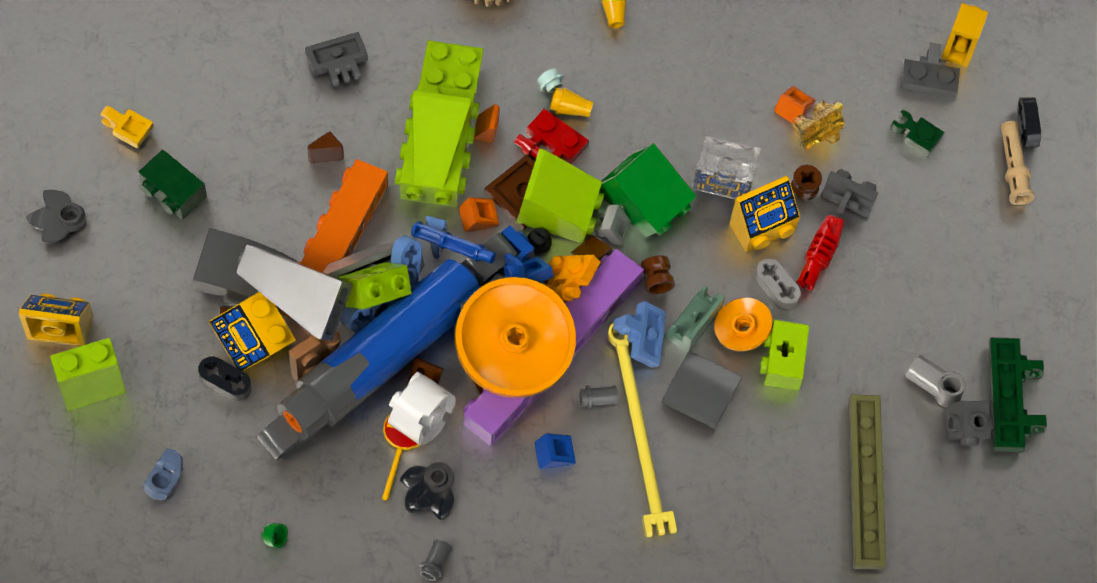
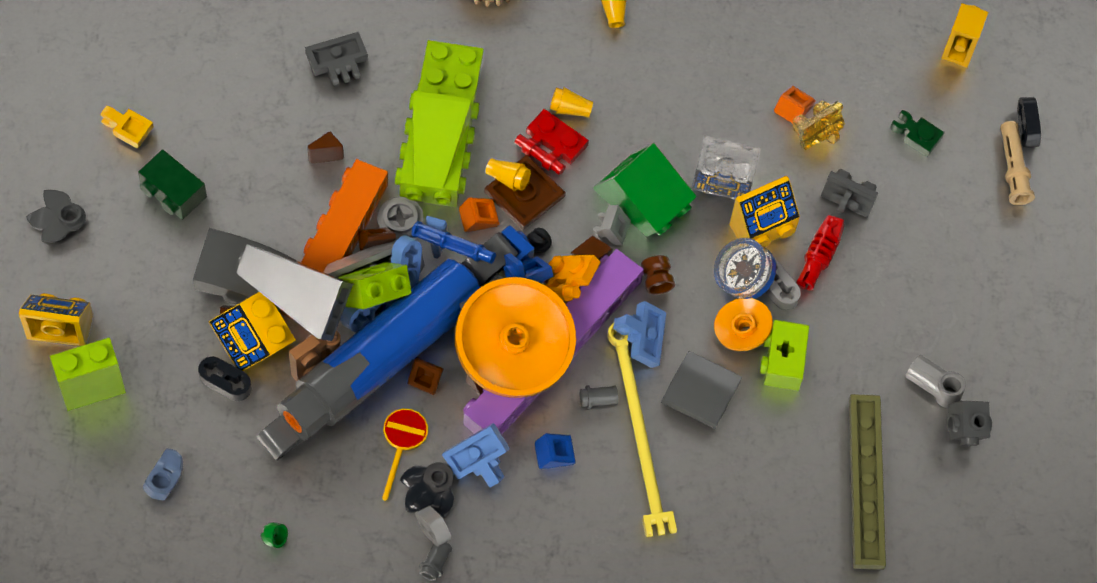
white brick [388,372,456,445] -> none
orange slope [474,104,500,143] -> none
lime slope [516,148,604,243] -> none
light aqua plate [537,68,564,94] -> none
sand green hinge [664,286,725,353] -> none
reddish brown wheel [791,165,822,201] -> none
dark grey hinge [900,42,960,98] -> none
dark green hinge [989,337,1047,452] -> none
none -> reddish brown slope [359,227,396,251]
none -> light grey gear [377,197,424,238]
none -> light grey beam [415,506,452,547]
none -> medium blue hinge [442,423,510,488]
none -> yellow cone [485,158,531,191]
none -> clear piece [714,238,776,299]

